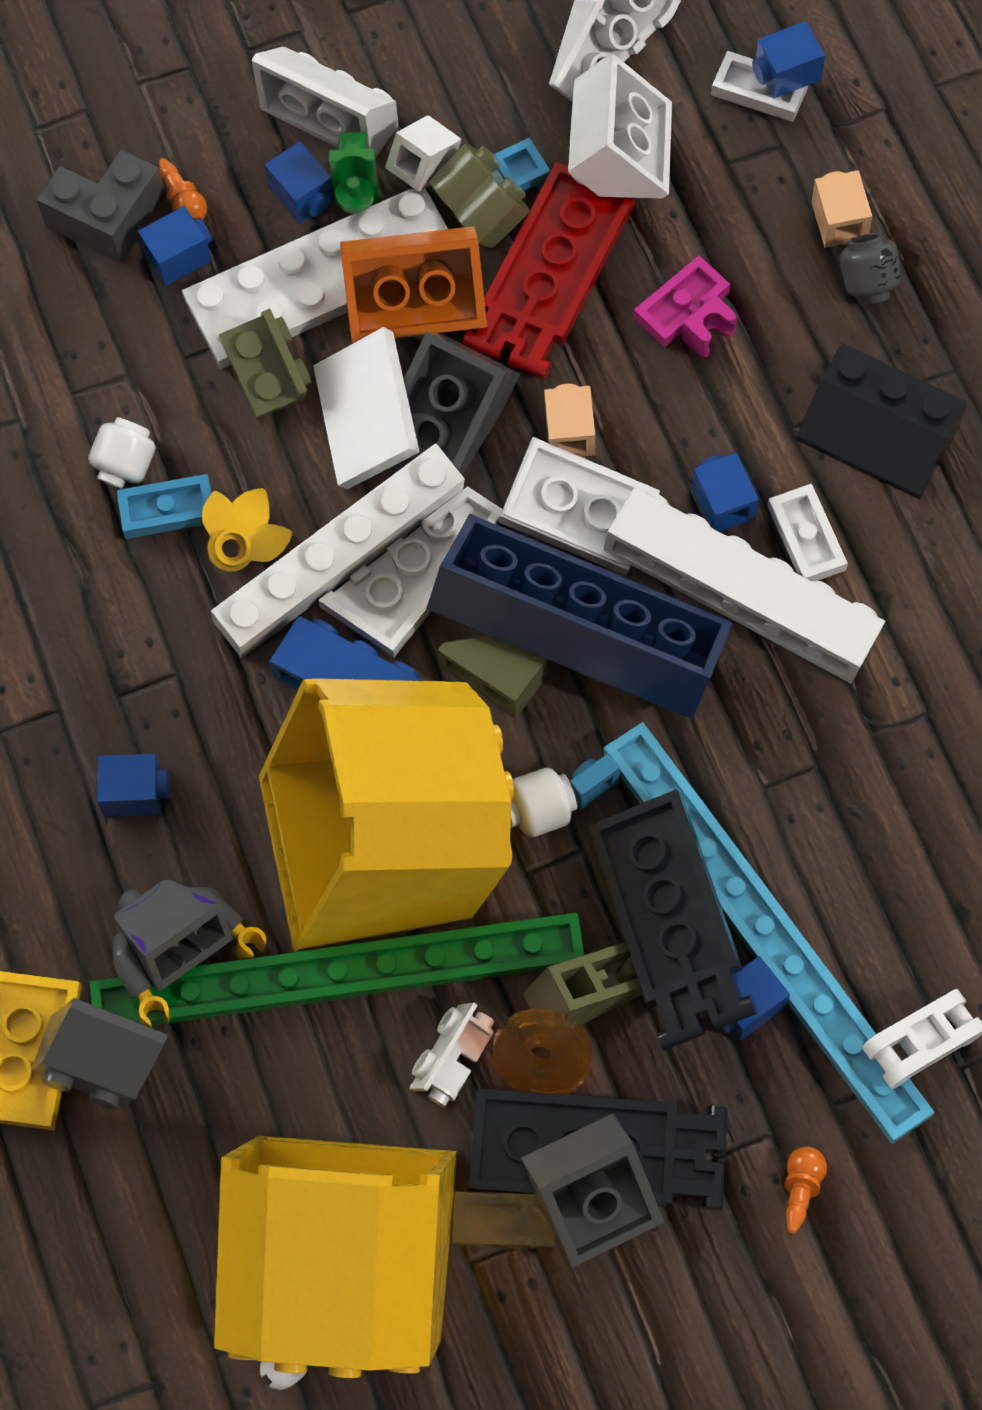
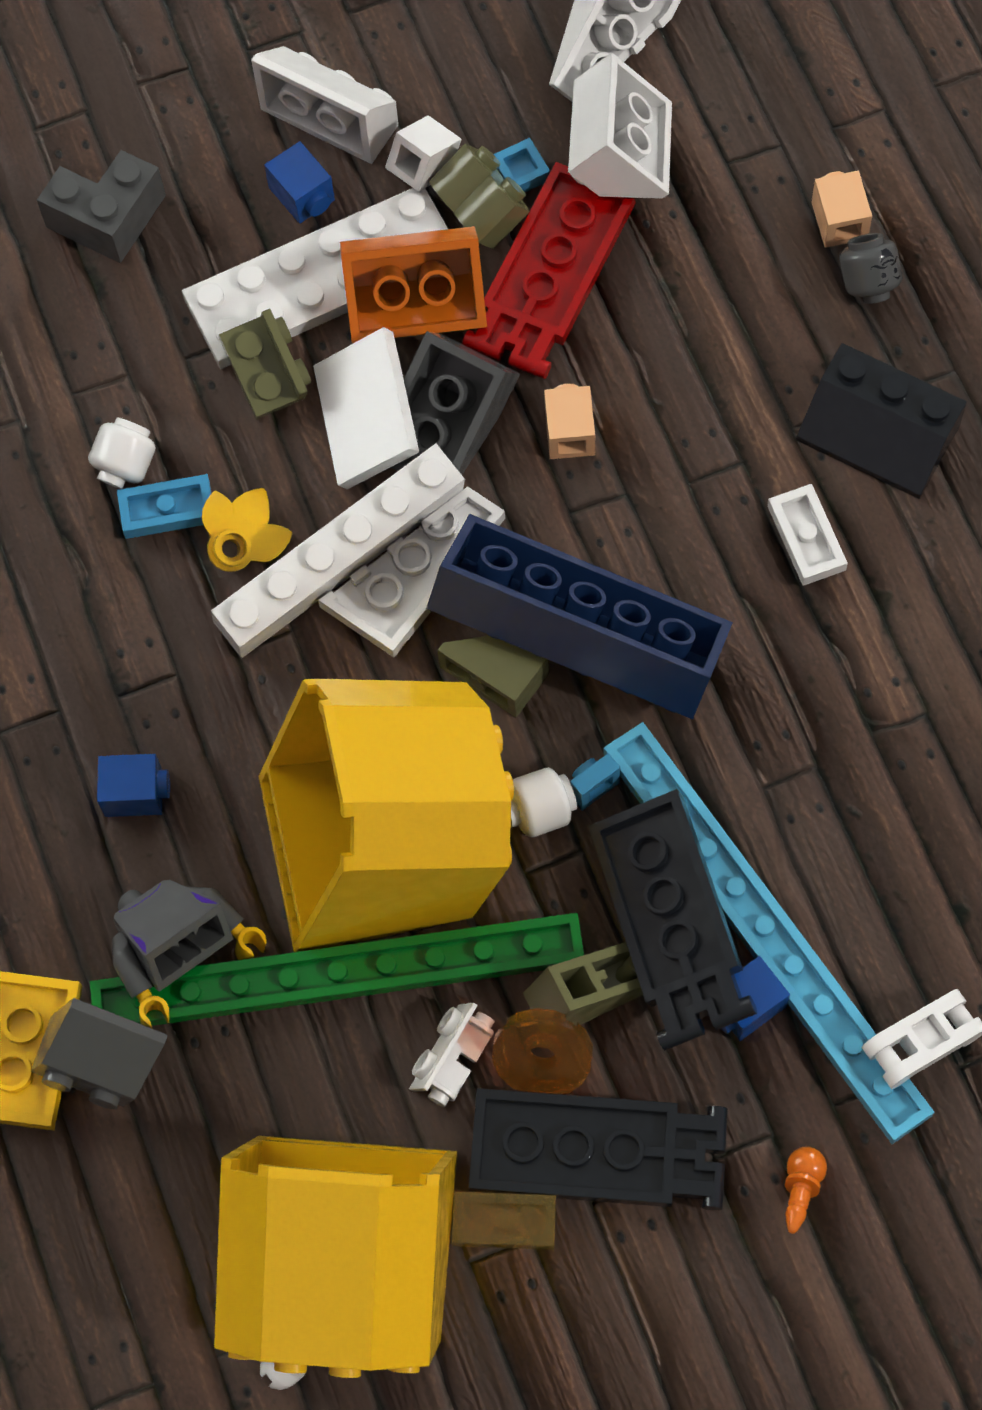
blue brick [138,206,212,286] -> none
orange bar [159,158,207,220] -> none
blue brick [269,615,422,691] -> none
green hips [329,132,380,214] -> none
white tile [498,437,660,576] -> none
dark grey slope [521,1113,664,1268] -> none
white brick [603,487,885,684] -> none
dark pink plate [633,255,737,357] -> none
blue brick [692,452,759,532] -> none
white plate [711,51,808,122] -> none
blue brick [752,21,825,98] -> none

